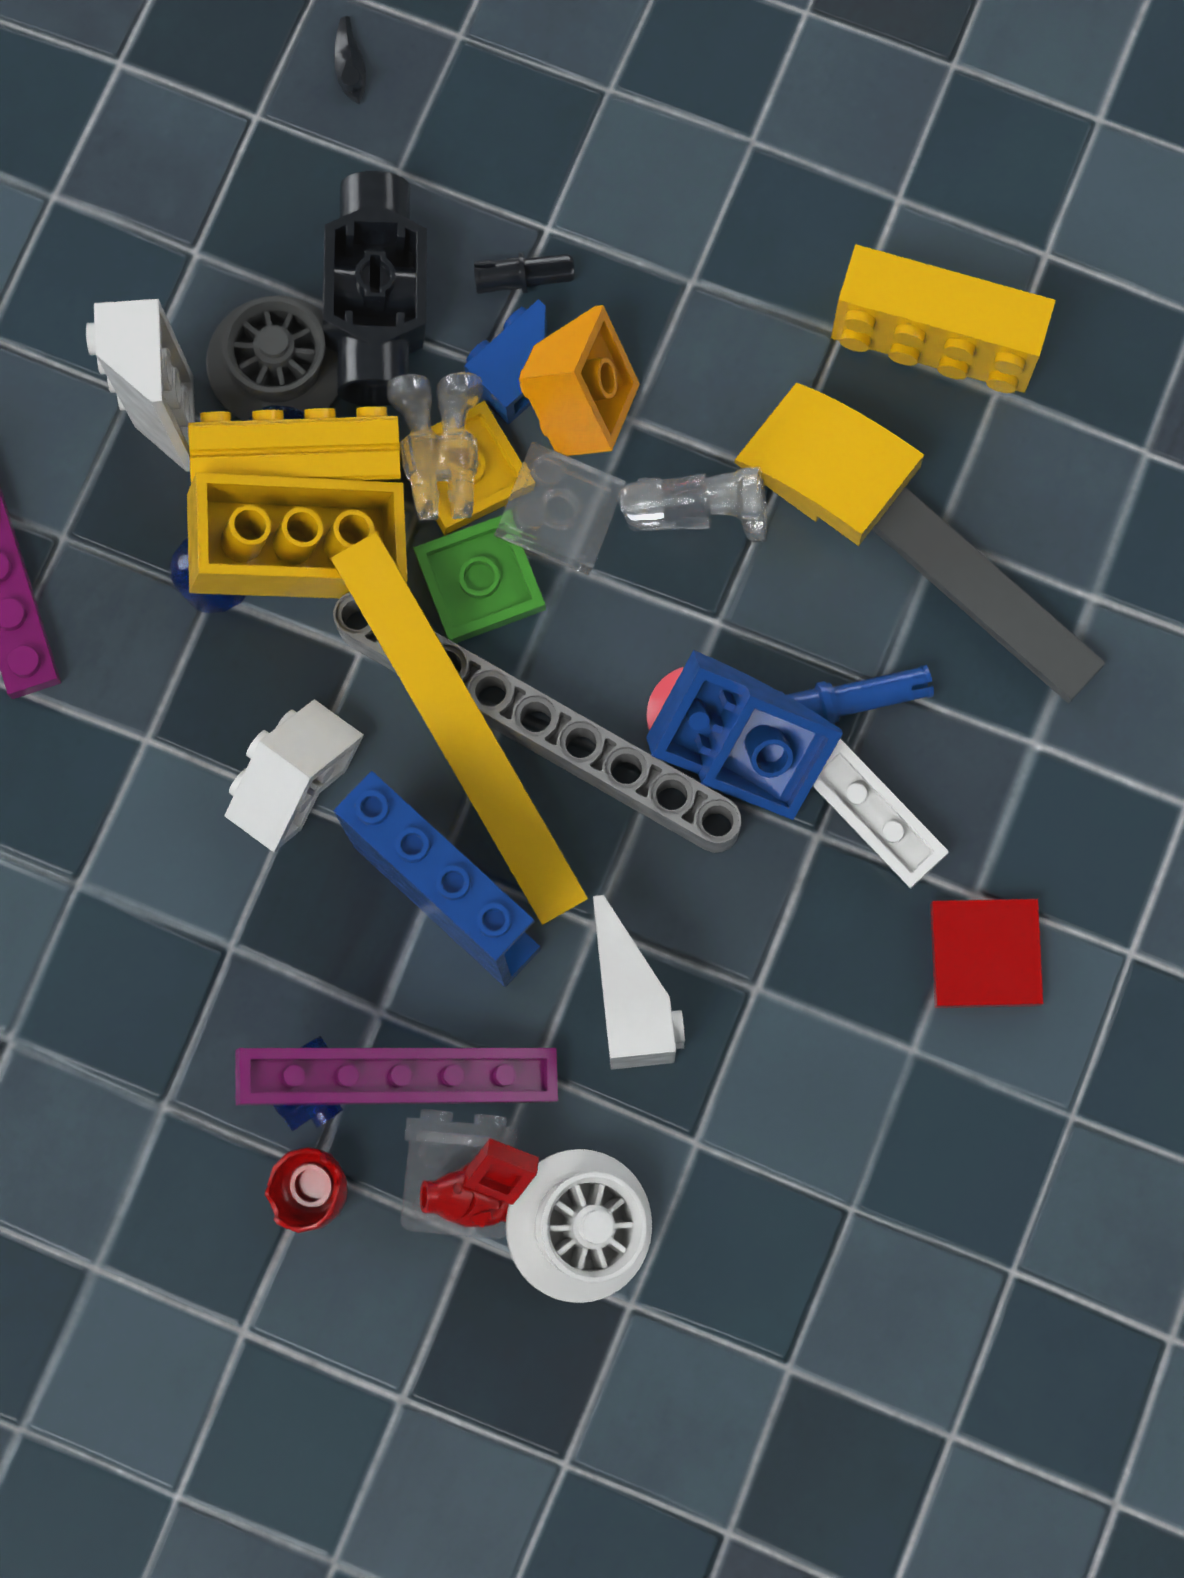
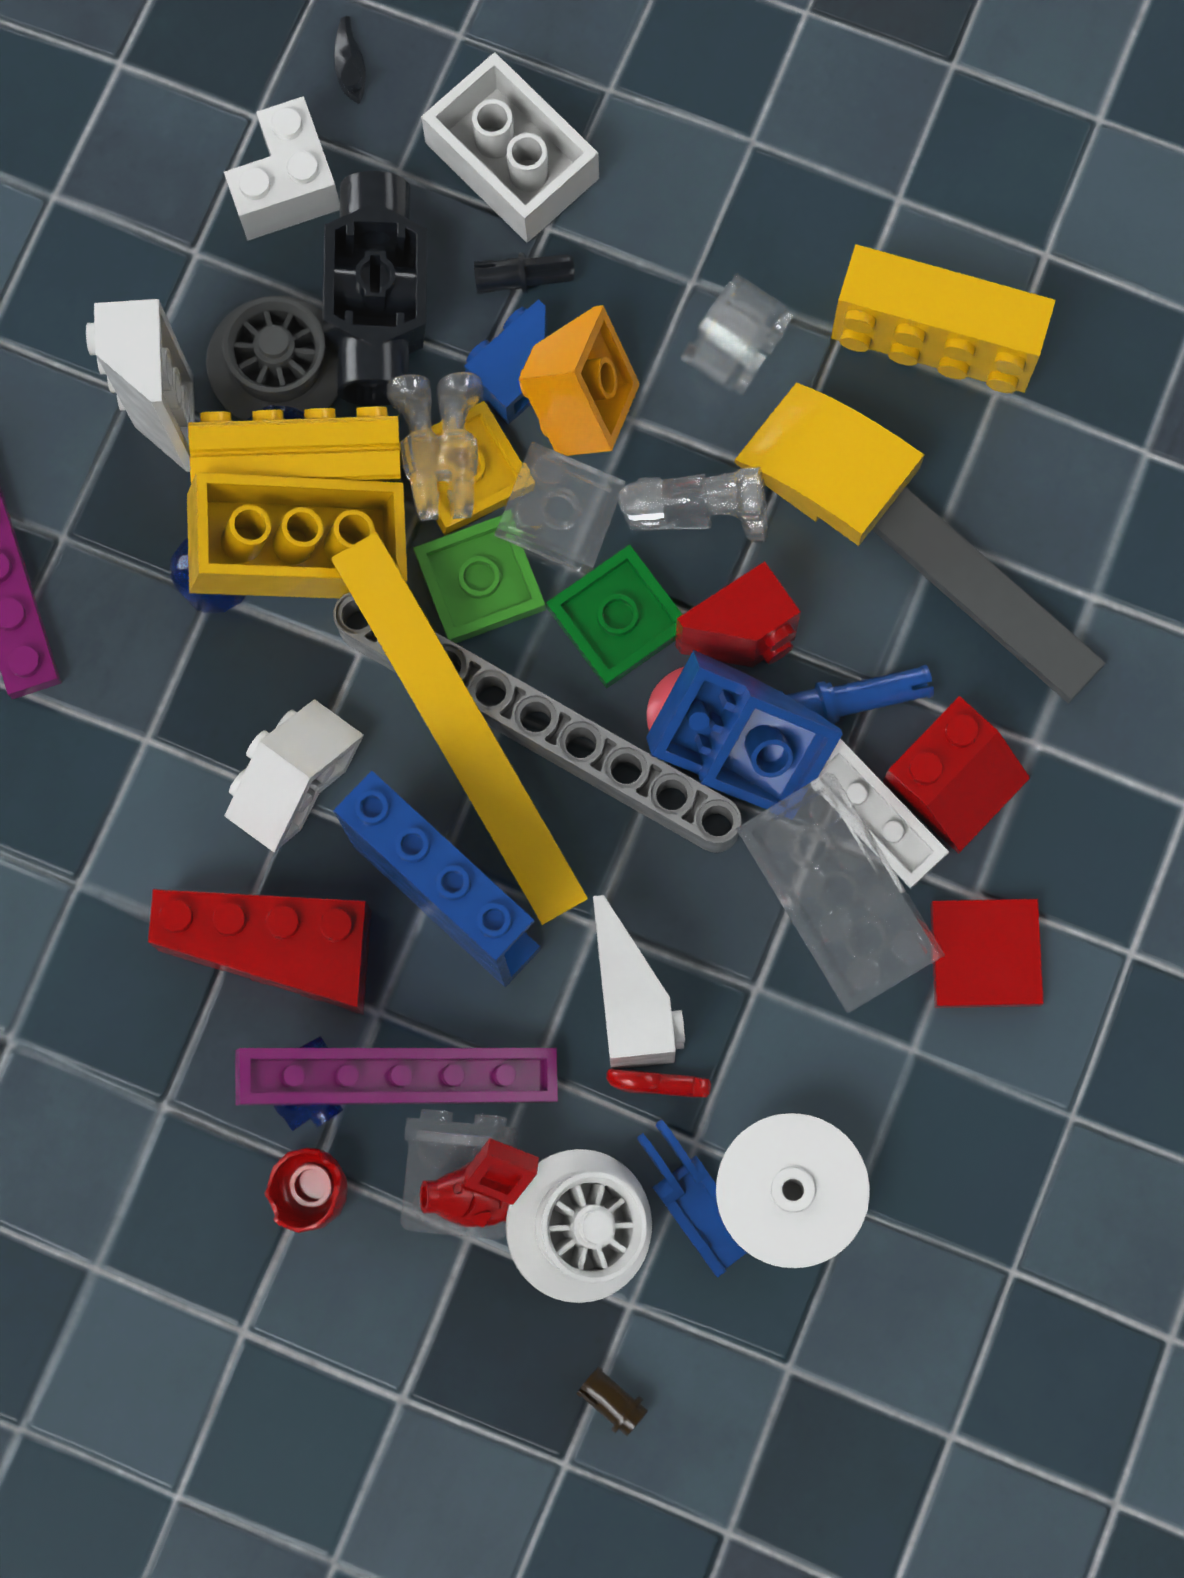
none -> red wedge [148,889,372,1015]
none -> white brick [224,96,340,241]
none -> white brick [421,52,599,243]
none -> green plate [546,544,683,689]
none -> dark brown pin [576,1367,648,1436]
none -> red piece [606,1069,712,1098]
none -> blue arm [637,1119,747,1278]
none -> red slope [675,561,801,667]
none -> clear brick [681,273,794,395]
none -> white piece [716,1113,870,1268]
none -> clear brick [736,772,945,1013]
none -> red slope [883,696,1030,854]

